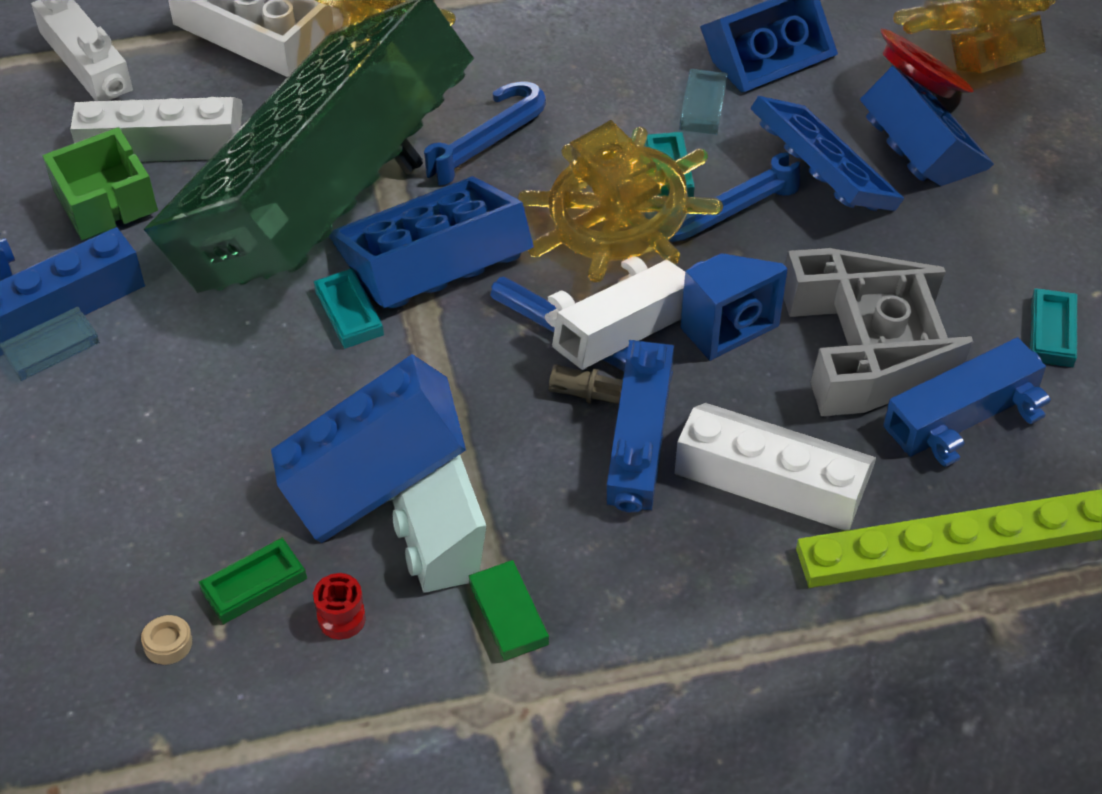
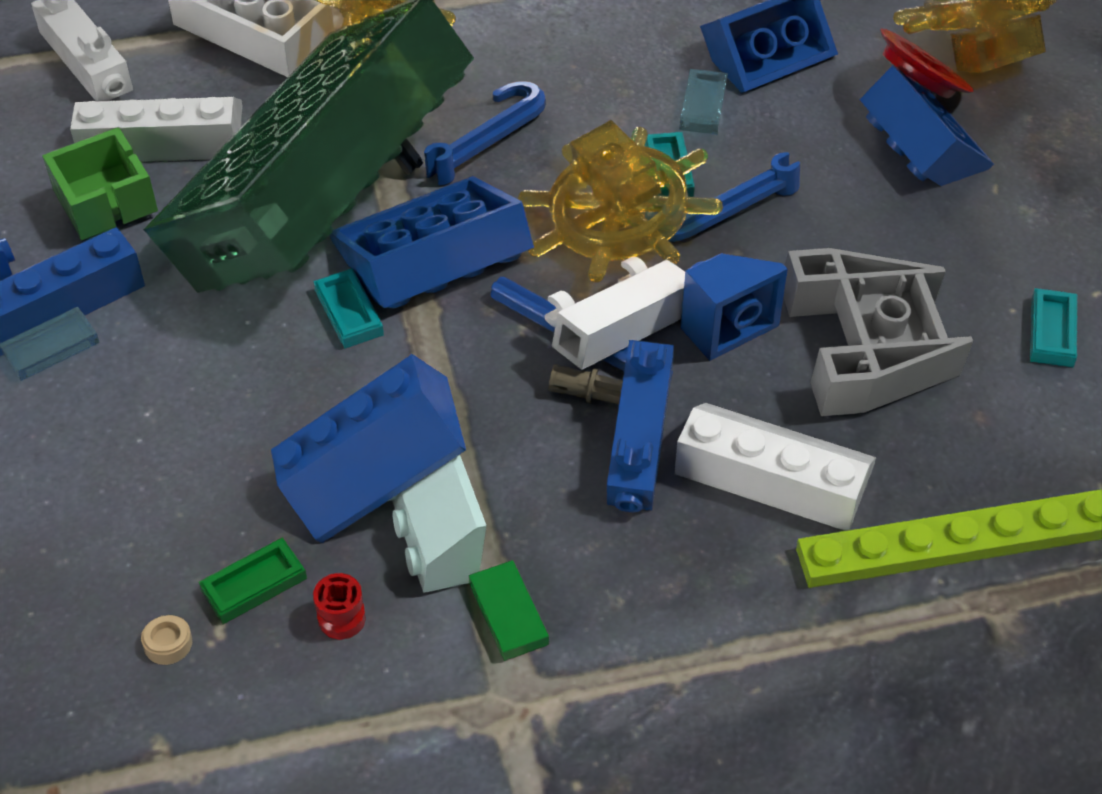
blue plate [750,96,904,211] -> none
blue brick [883,337,1051,467] -> none

